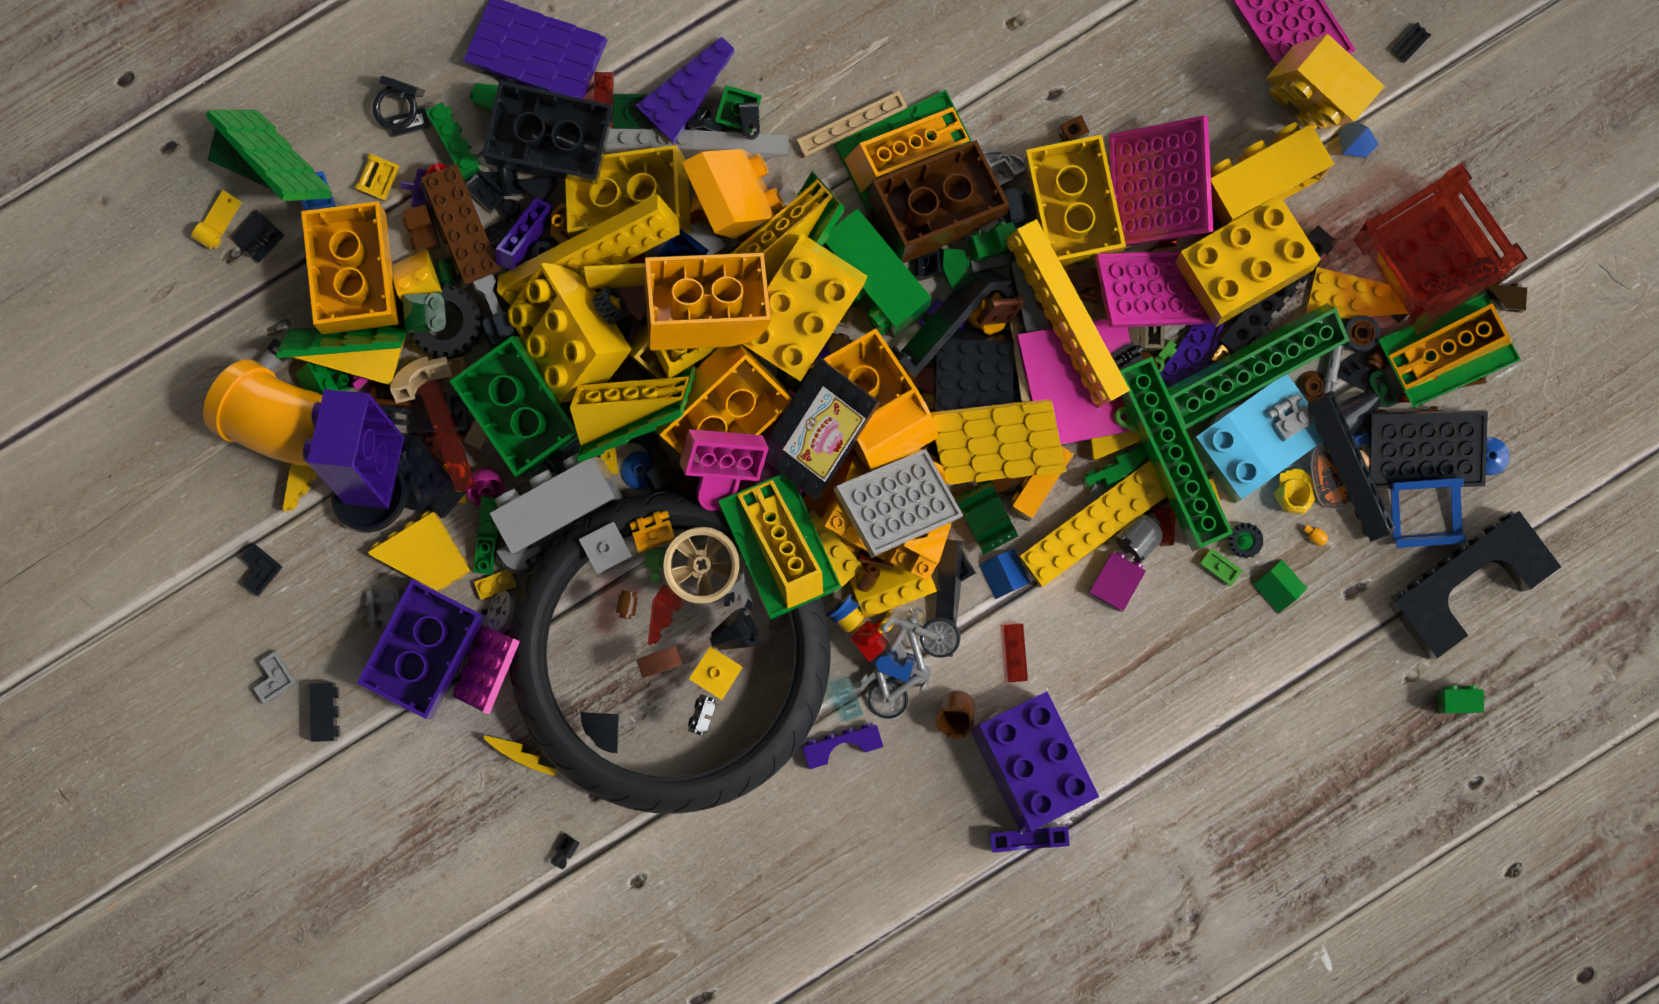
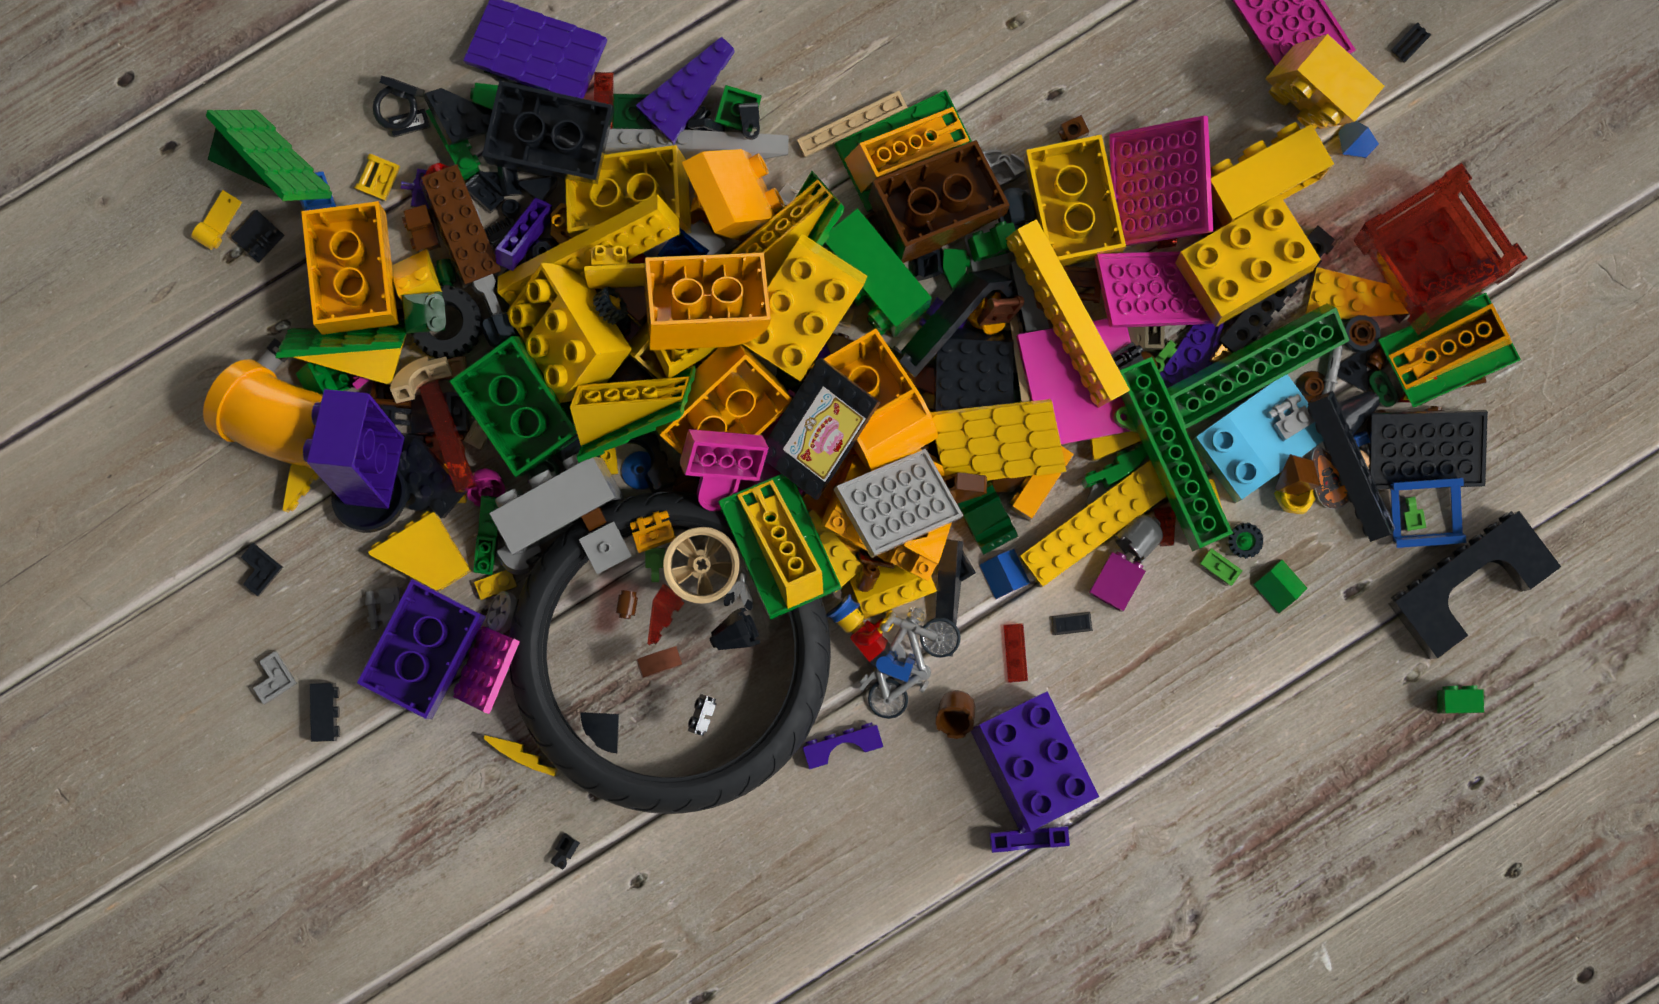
yellow plate [689,646,743,700] -> none
clear light blue slope [831,677,864,722] -> none
light grey dish [1206,405,1239,429] -> none
light orange cylinder [1303,524,1328,546] -> none
dark brown slope [1485,282,1528,313] -> none
blue dish [1486,437,1509,475] -> none
none -> black plate [423,88,492,146]
none -> reddish brown slope [581,507,607,531]
none -> yellow hips [591,245,627,266]
none -> reddish brown slope [943,473,987,504]
none -> black tile [1052,612,1093,635]
none -> reddish brown slope [1275,454,1321,496]
none -> bright green plate [1403,497,1427,531]

